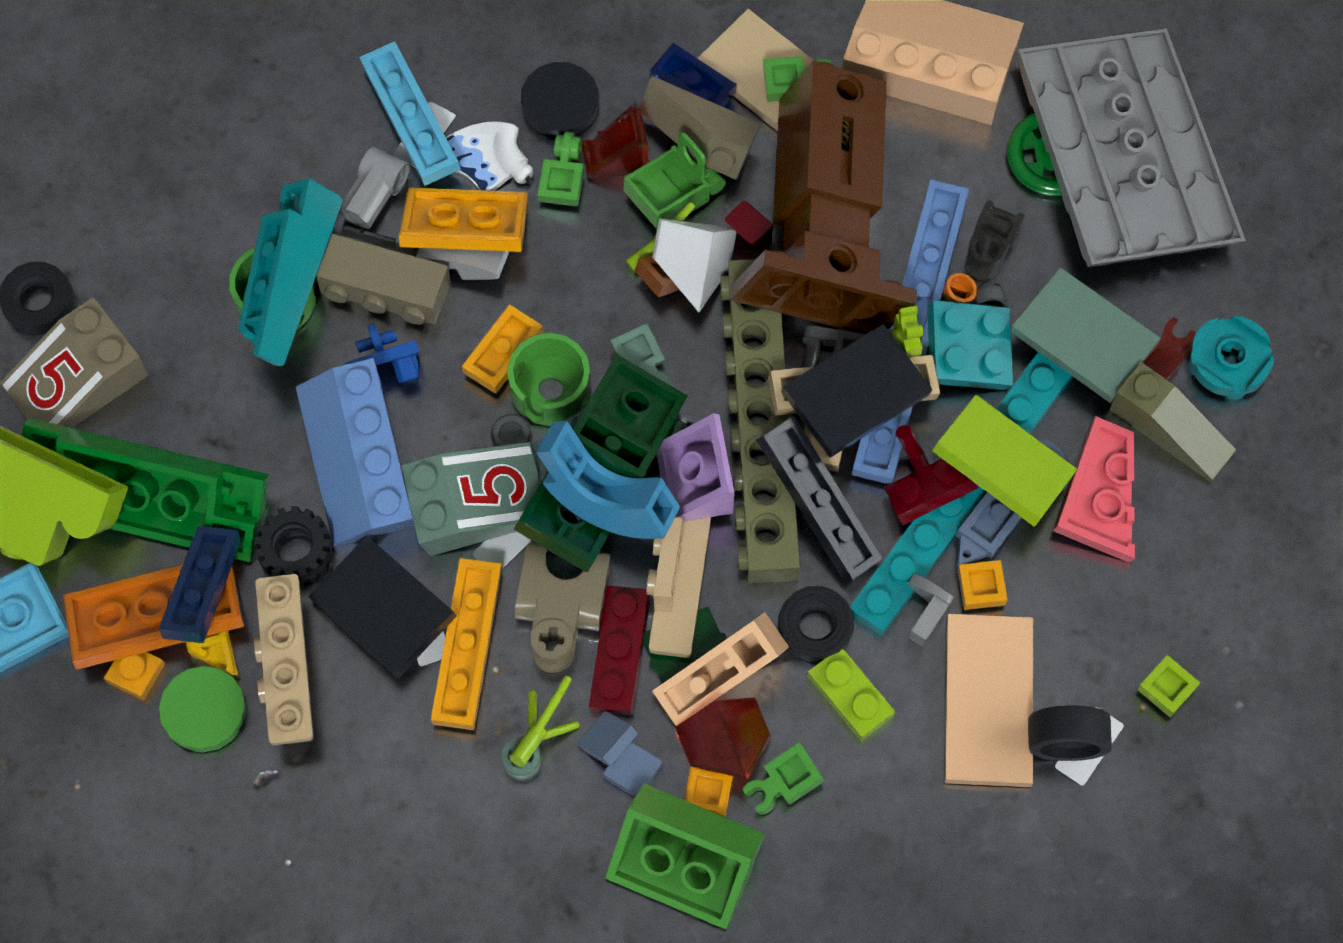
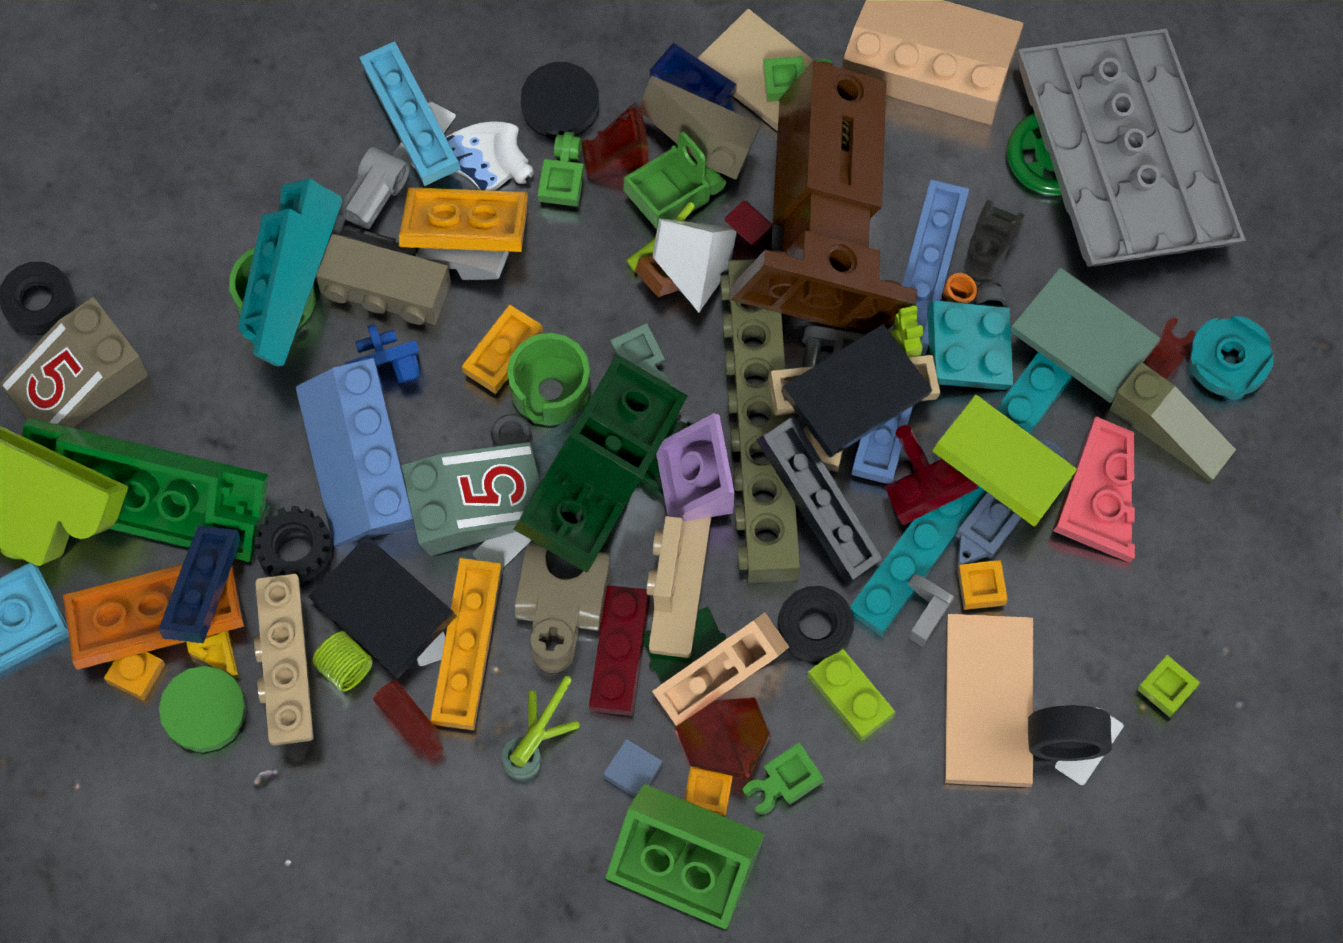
dark azure arch [536,421,680,539] -> none
sand blue tile [577,711,638,766] -> none
none -> lime piece [312,631,373,692]
none -> clear red cylinder [373,680,444,760]

